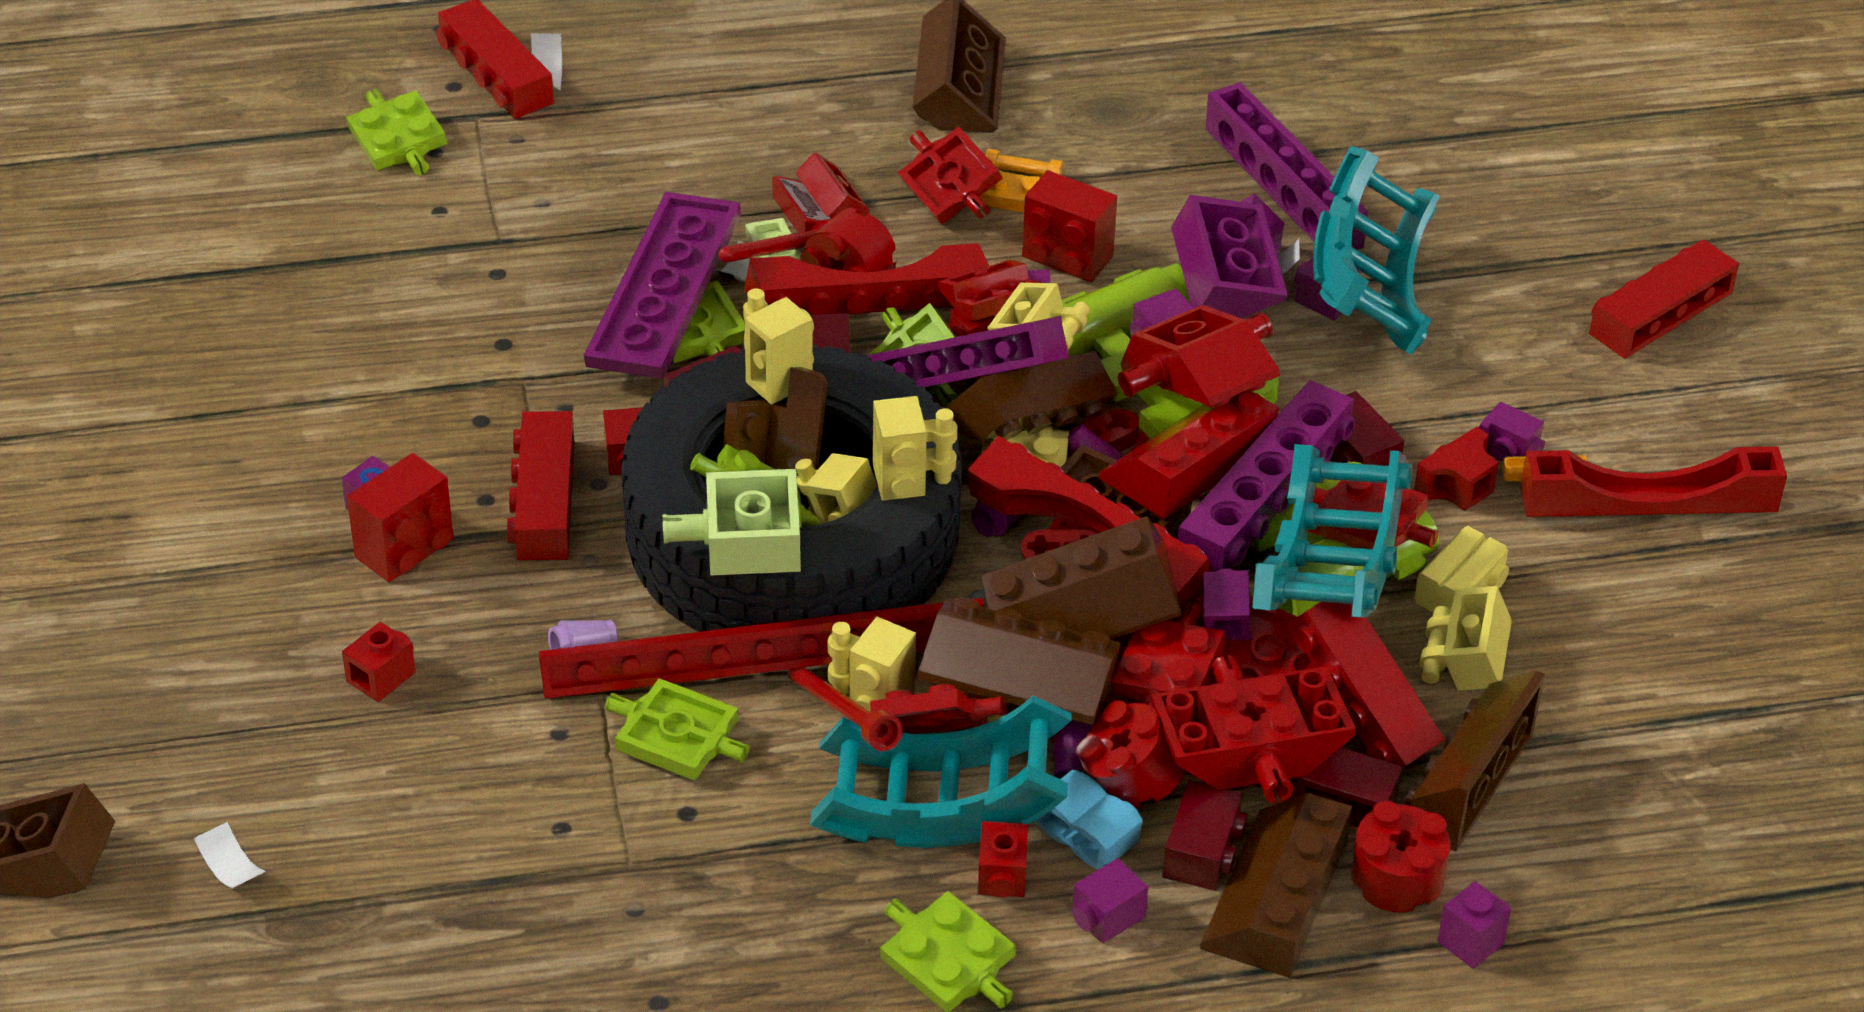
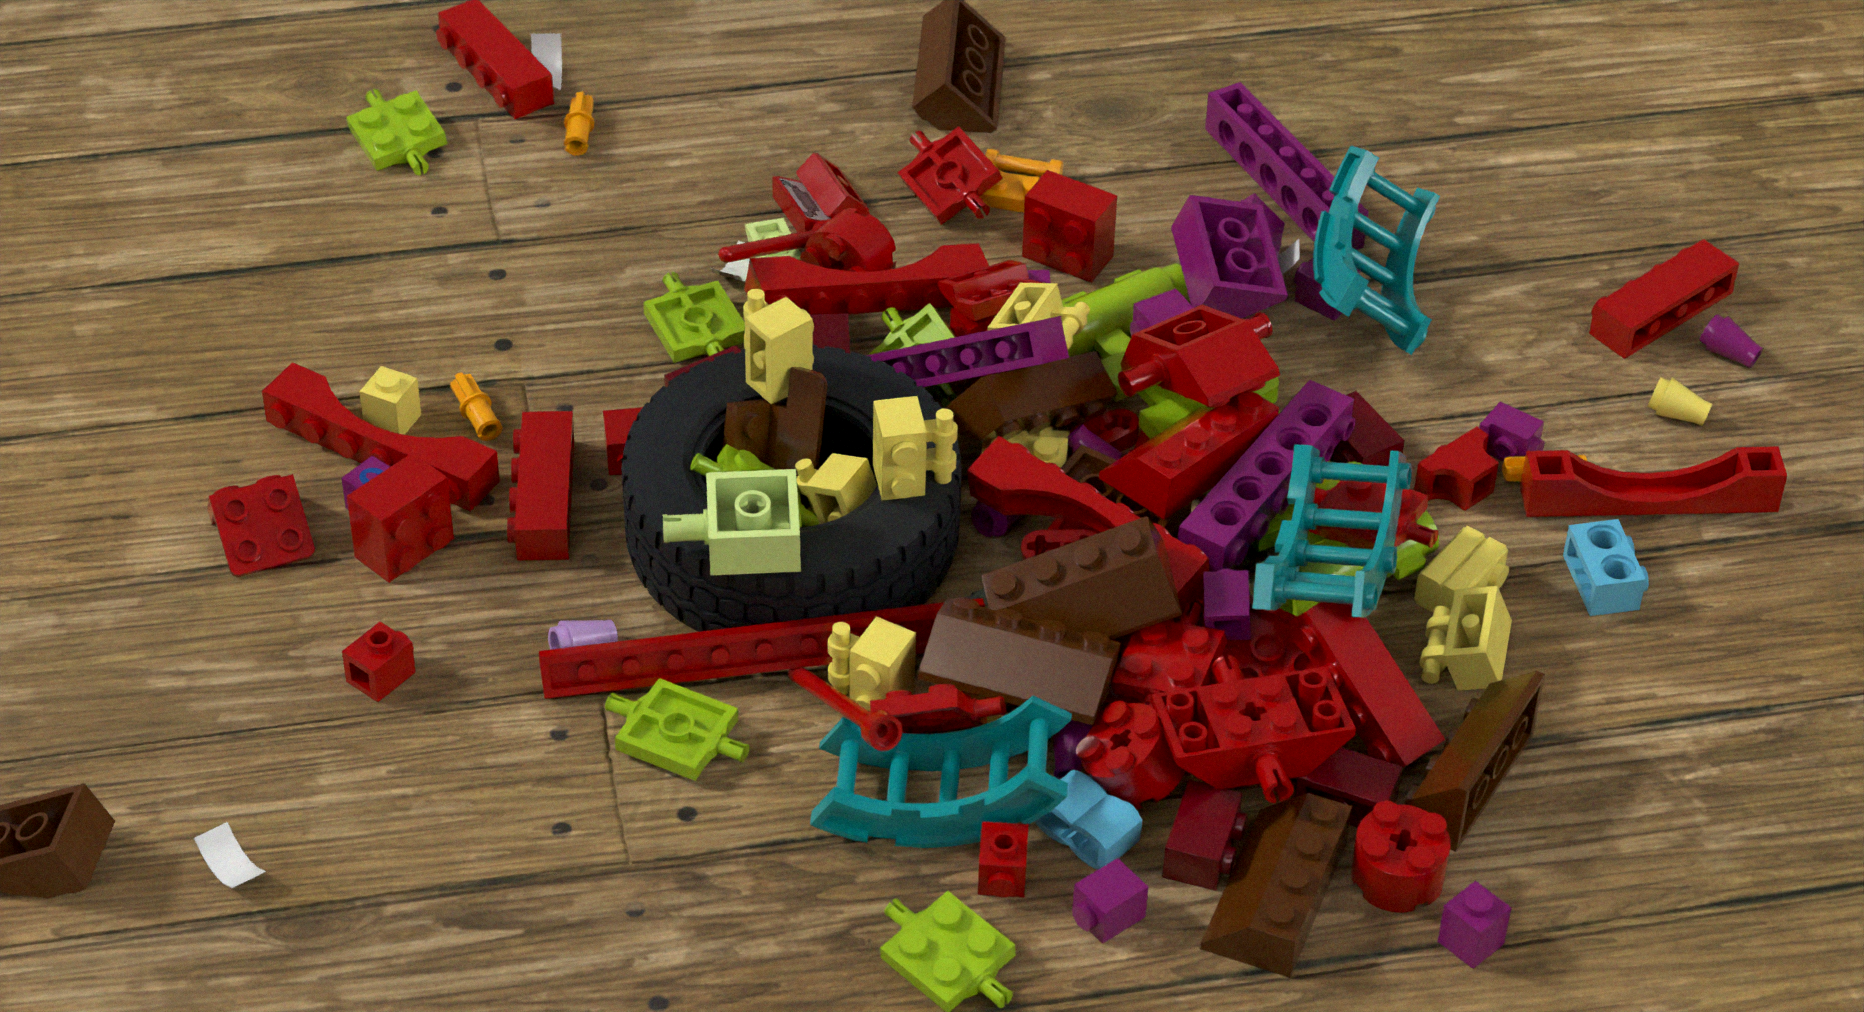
magenta plate [583,192,742,379] -> none
none -> red bracket [207,474,315,577]
none -> red arch [262,362,500,512]
none -> light yellow brick [359,366,421,435]
none -> light orange axle [450,372,503,441]
none -> light orange axle [564,91,594,156]
none -> medium azure brick [1563,519,1649,616]
none -> light yellow cone [1647,377,1712,426]
none -> magenta cone [1699,314,1763,368]

